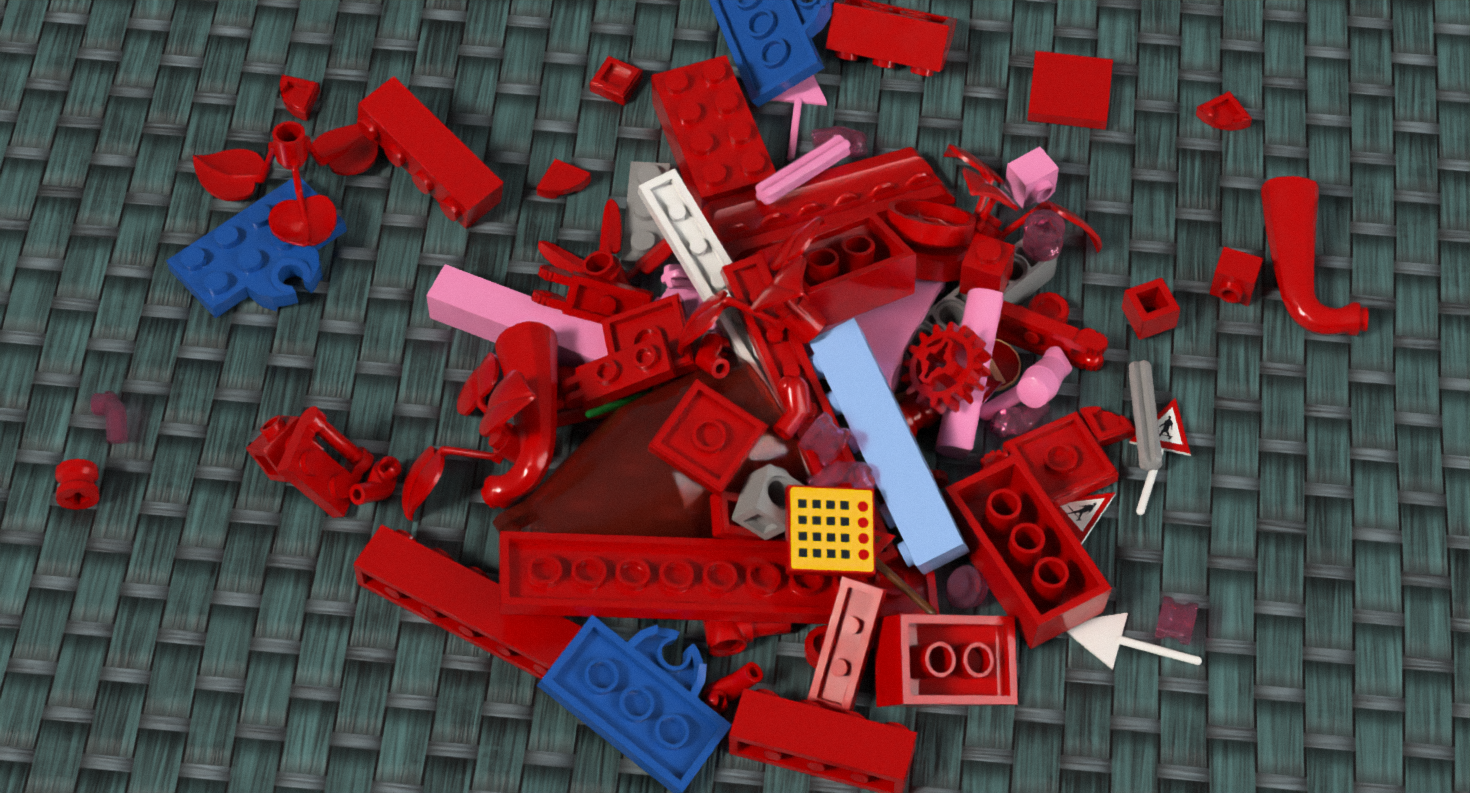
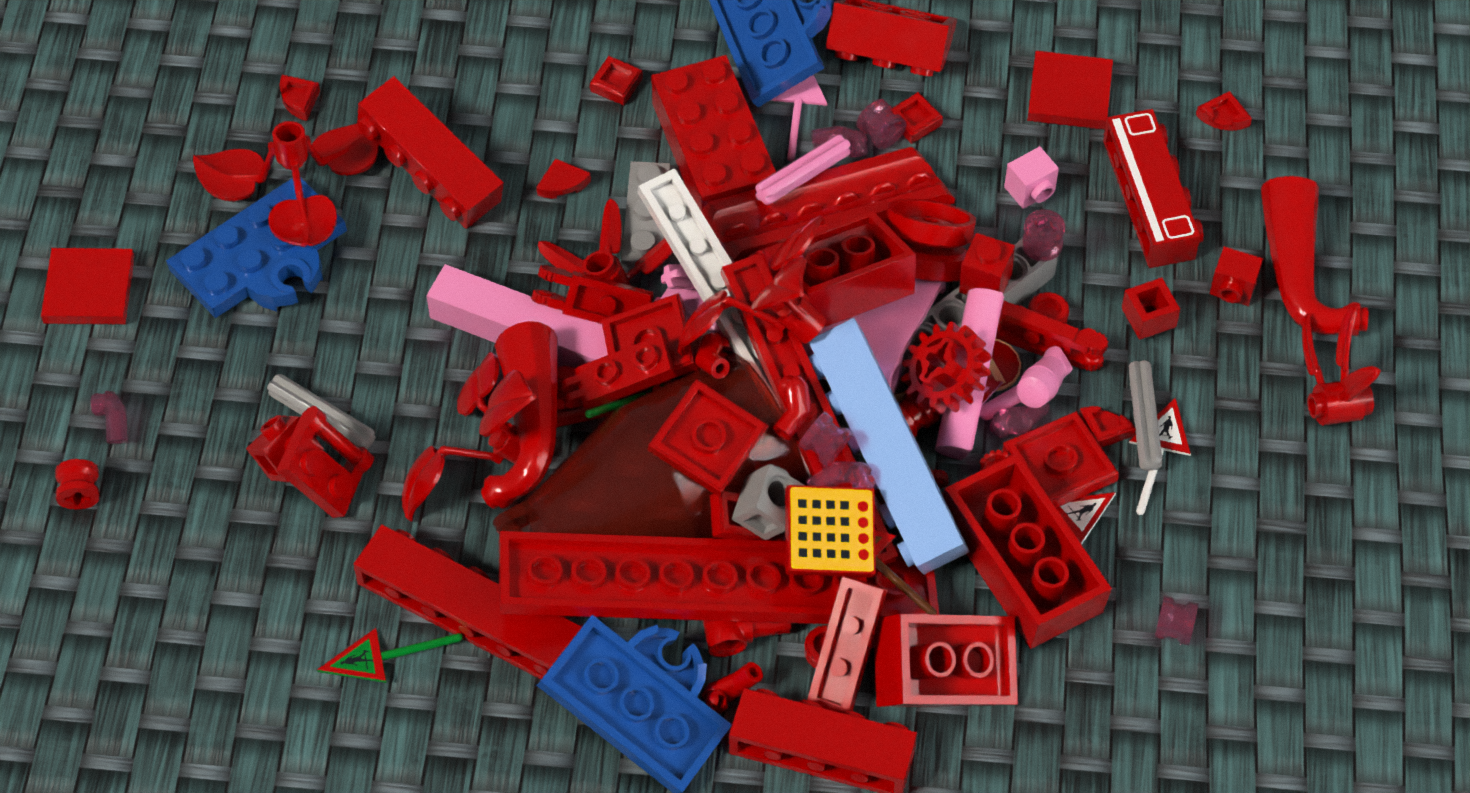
red arm [349,456,402,505] -> none
red plant [944,144,1102,253] -> none
clear pink plate [946,565,988,609] -> none
white piece [1066,613,1202,670] -> none
none -> red tile [41,248,135,325]
none -> light grey axle [267,374,376,450]
none -> piece [317,628,463,683]
none -> clear pink wheel [856,99,907,150]
none -> red tile [887,92,943,144]
none -> red brick [1103,109,1204,268]
none -> red plant [1302,306,1381,426]

